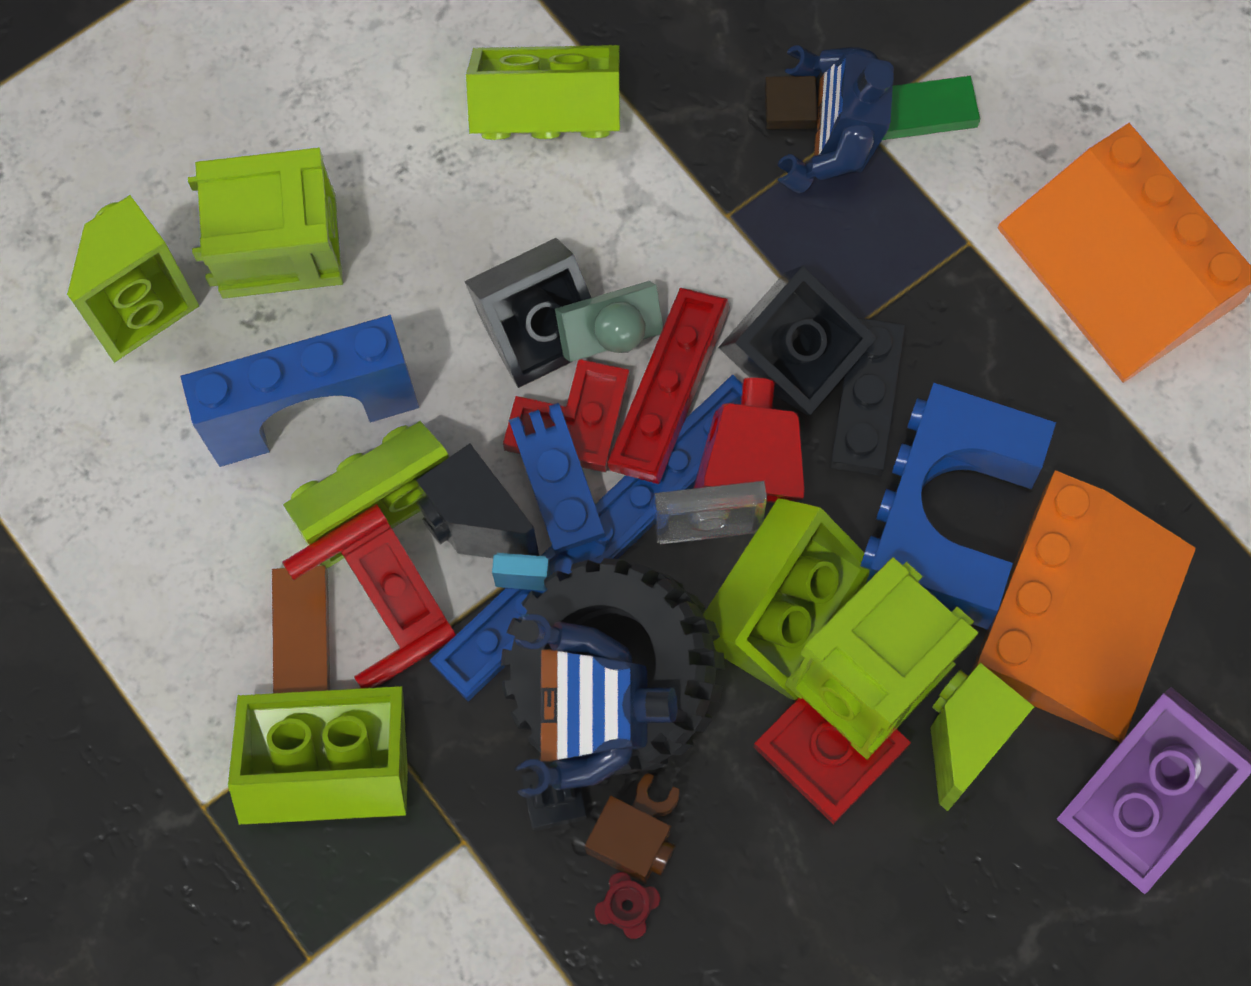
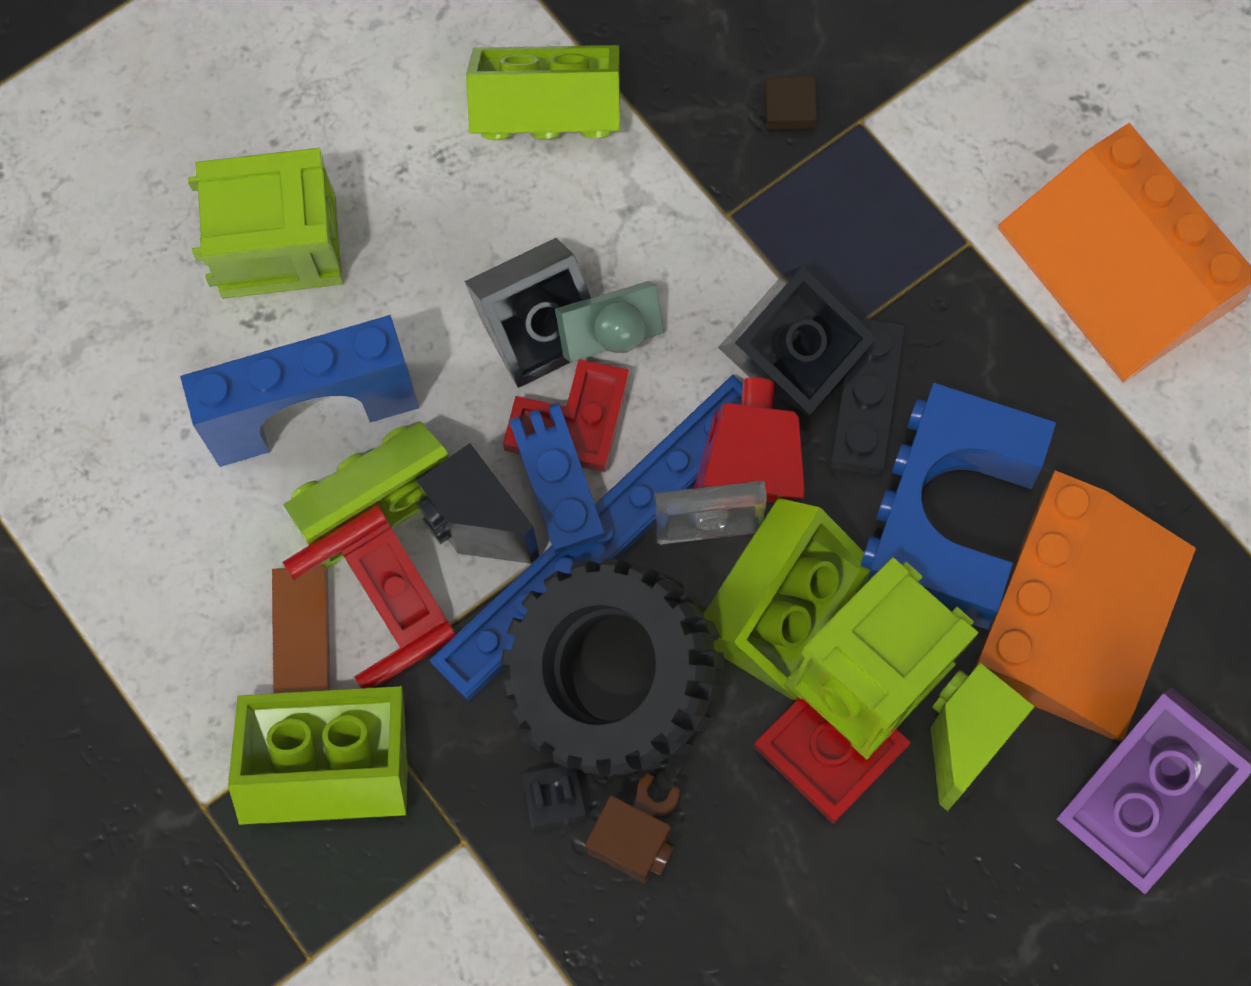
lime slope [67,195,199,363] -> none
medium azure tile [492,553,551,591] -> none
torso [514,614,678,798] -> none
dark red plate [595,872,660,939] -> none
red tile [607,288,730,484] -> none
dark blue torso [778,45,894,193] -> none
green tile [882,75,980,140] -> none

